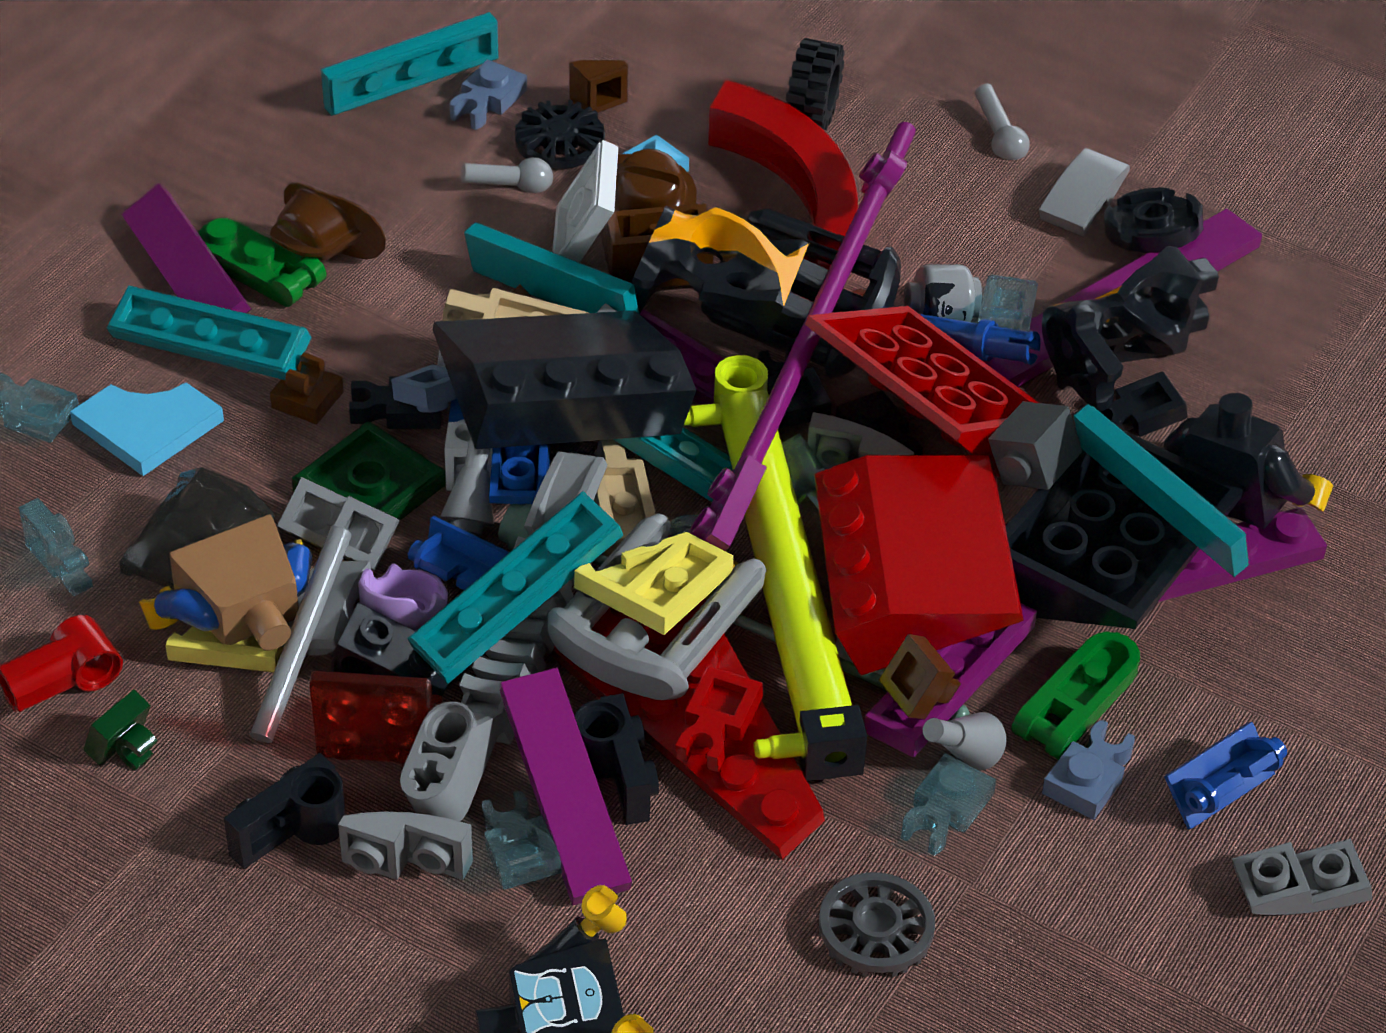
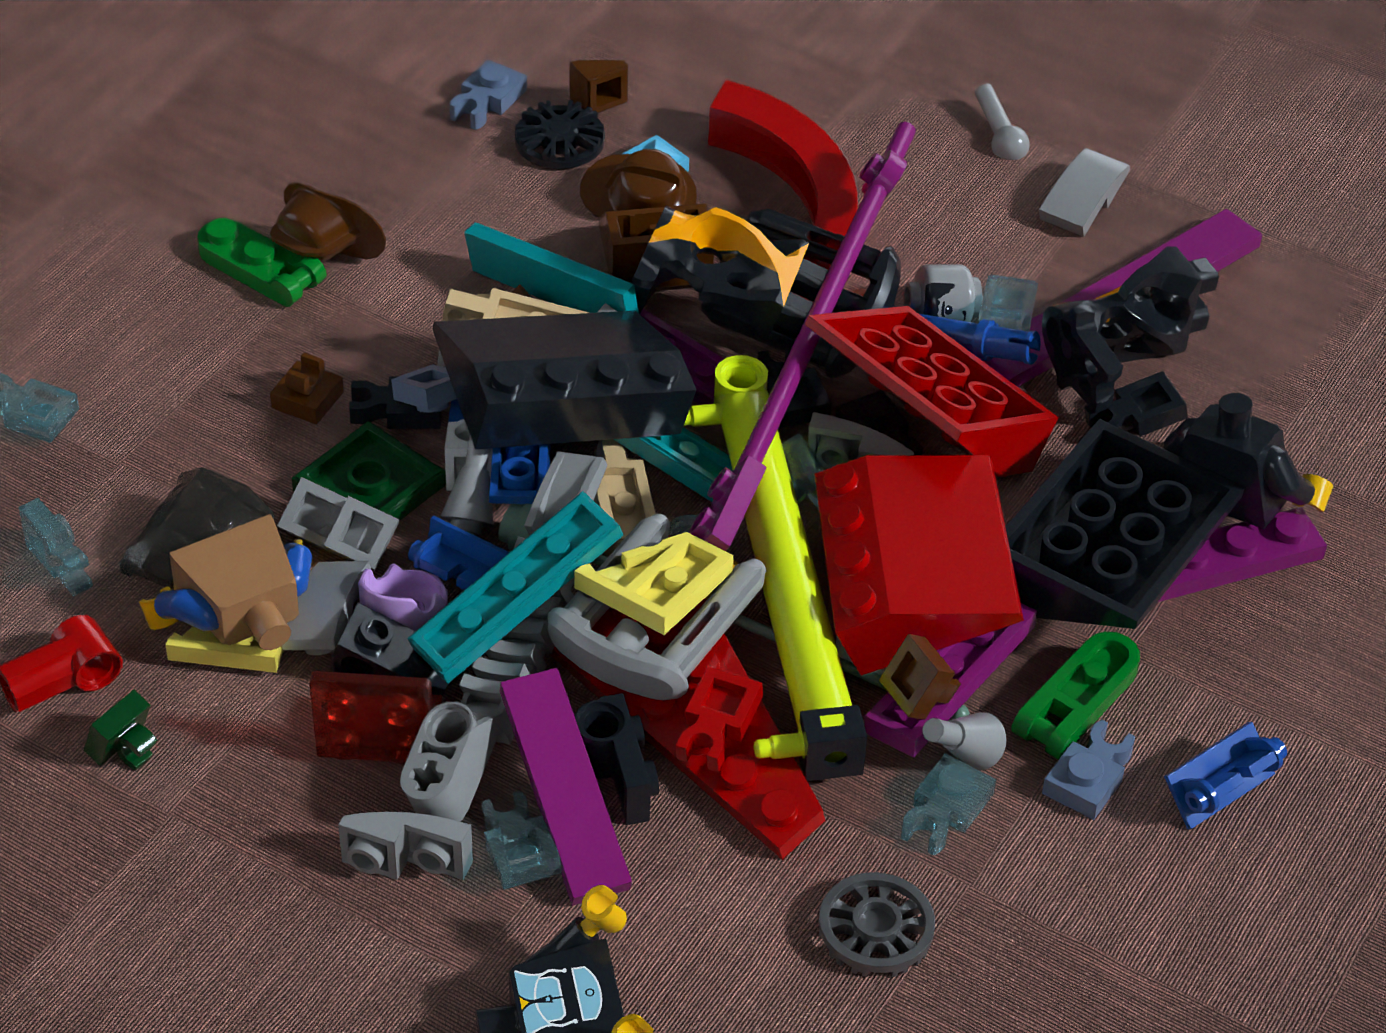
medium azure tile [70,382,224,476] -> none
teal tile [106,285,312,380] -> none
magenta tile [121,183,251,313] -> none
black plate [224,753,346,869] -> none
light grey bar [250,526,352,743] -> none
teal tile [321,12,499,116] -> none
light grey bar [461,157,553,193] -> none
white tile [553,140,618,263] -> none
black tyre [786,38,845,130] -> none
dark grey brick [988,402,1082,490] -> none
teal tile [1074,404,1249,577] -> none
black tile [1104,187,1204,253] -> none
light grey slope [1232,838,1372,915] -> none

